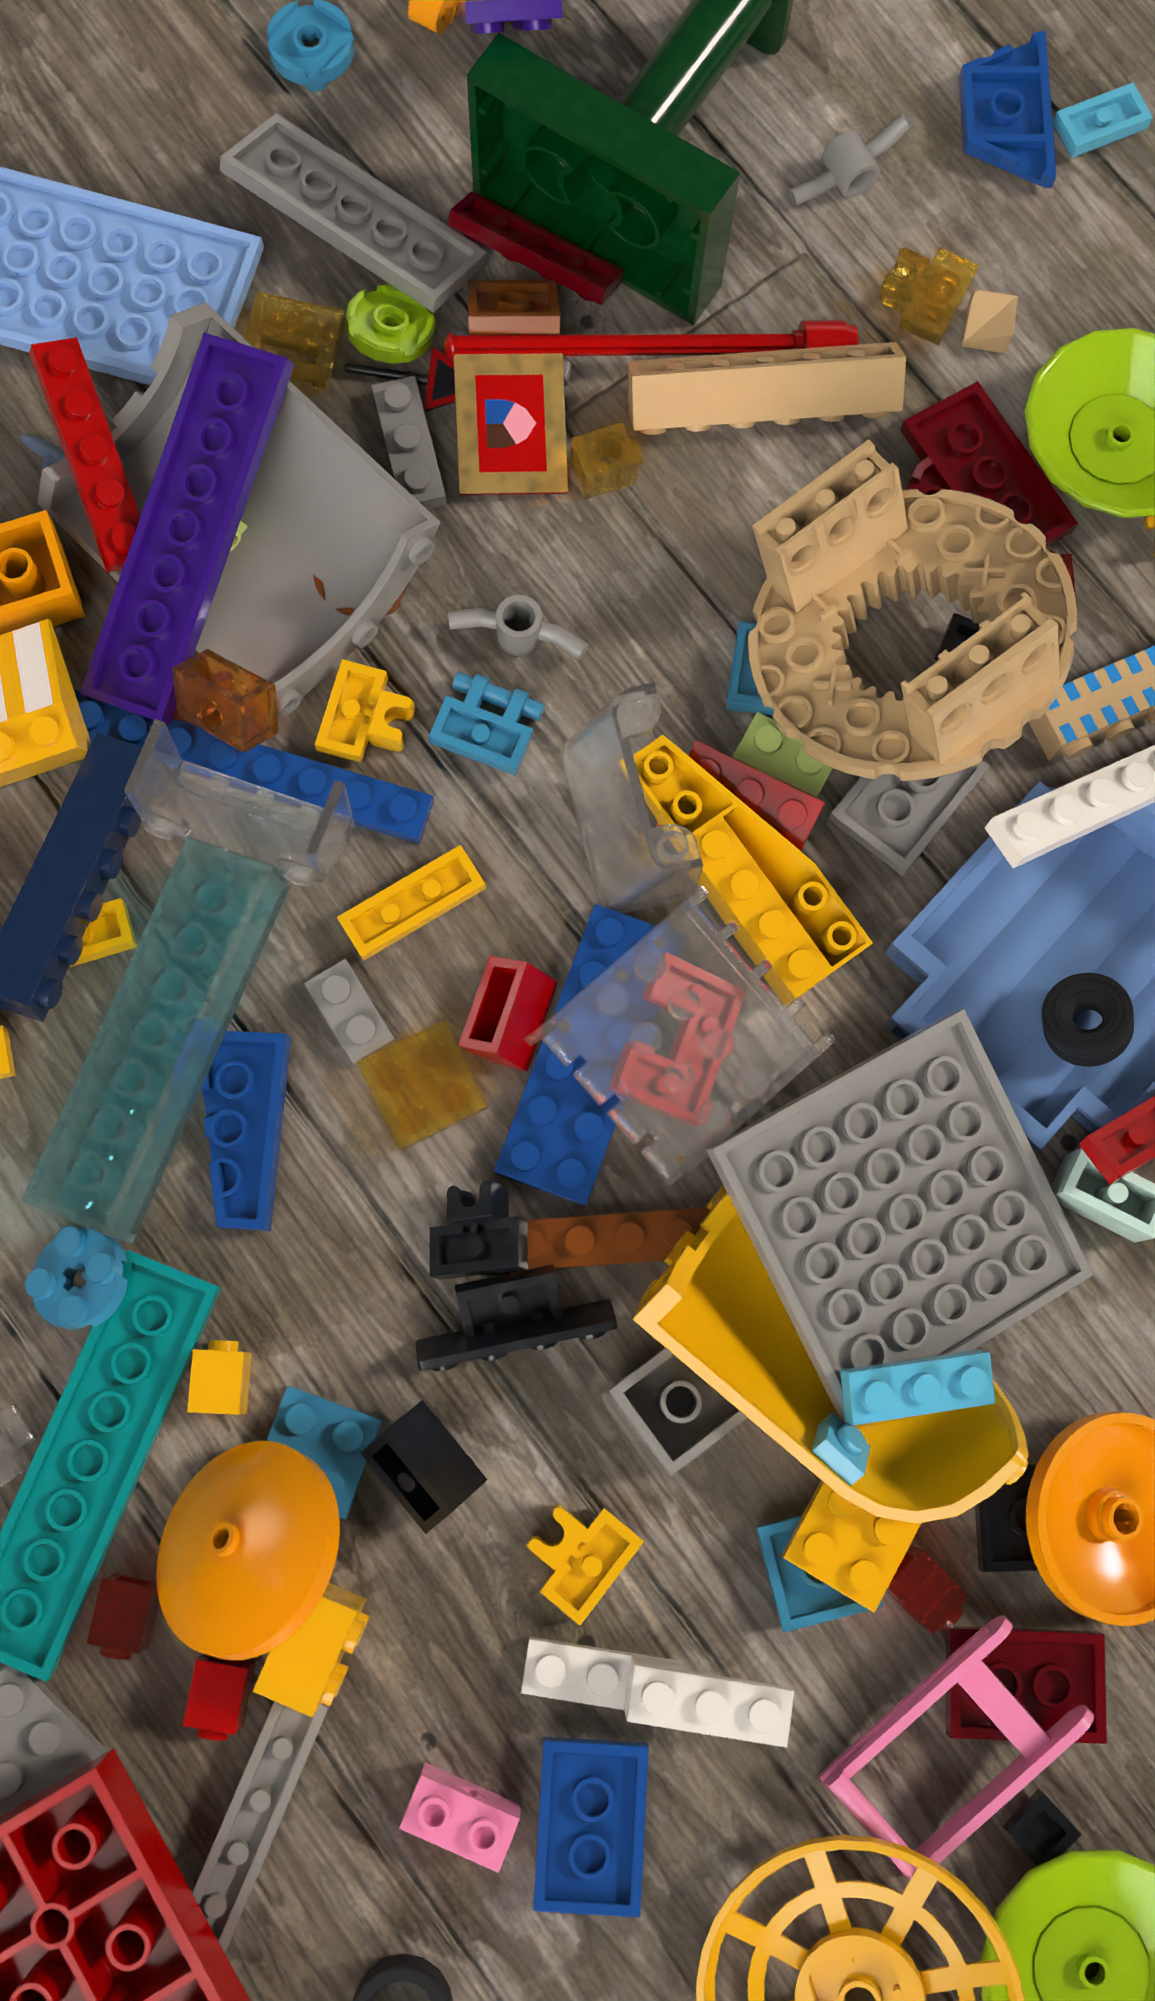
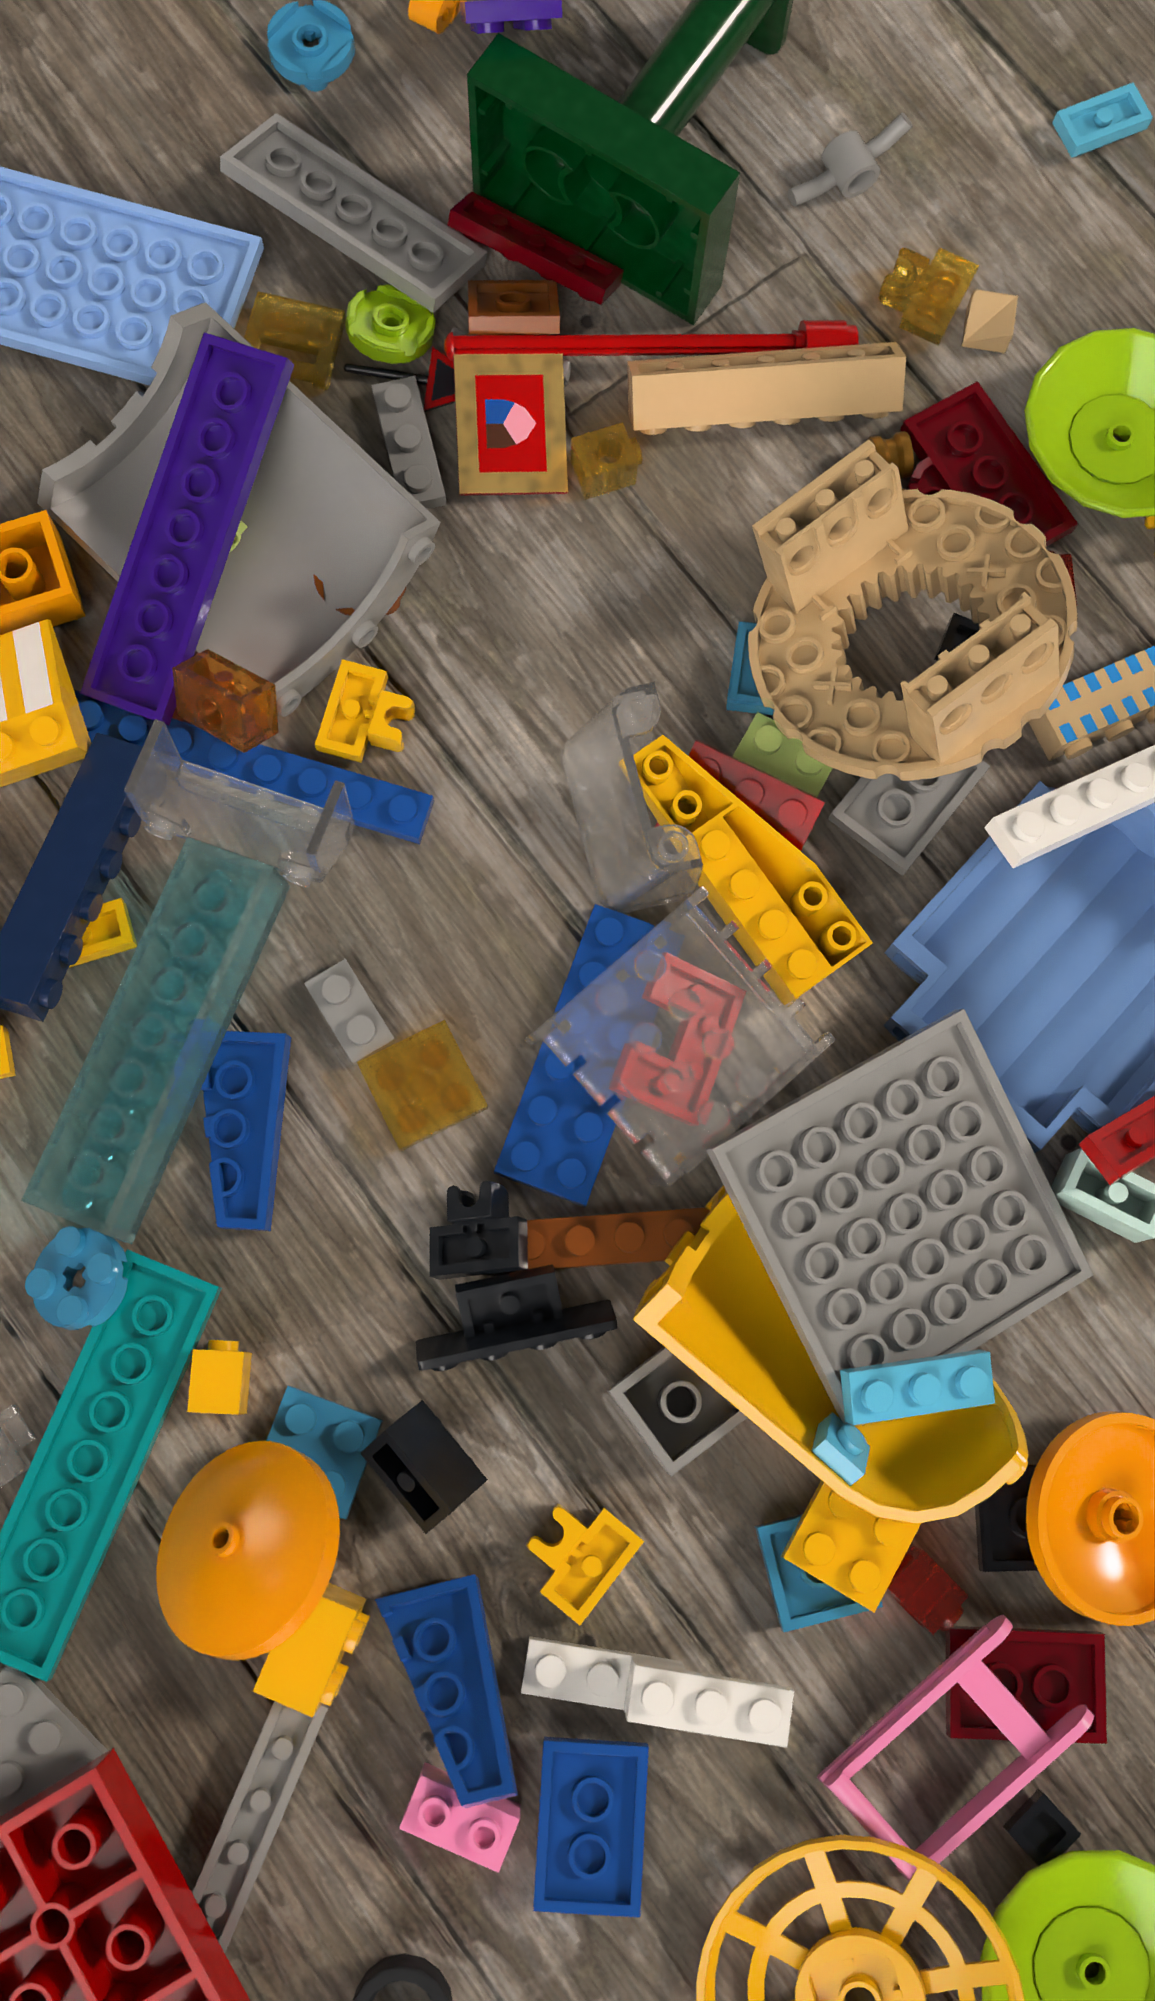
sand blue helmet [20,434,66,469] -> none
red plate [29,337,140,573] -> none
clear red brick [86,1573,159,1660] -> none
red brick [183,1654,256,1741] -> none
yellow plate [337,845,486,961] -> none
dark azure plate [428,671,545,776] -> none
light grey piece [448,594,589,660] -> none
red brick [458,955,558,1072] -> none
blue wing [959,31,1056,188] -> none
black tyre [1042,973,1134,1067] -> none
none -> blue wing [375,1574,518,1808]
none -> pearl gold wheel [867,431,914,479]

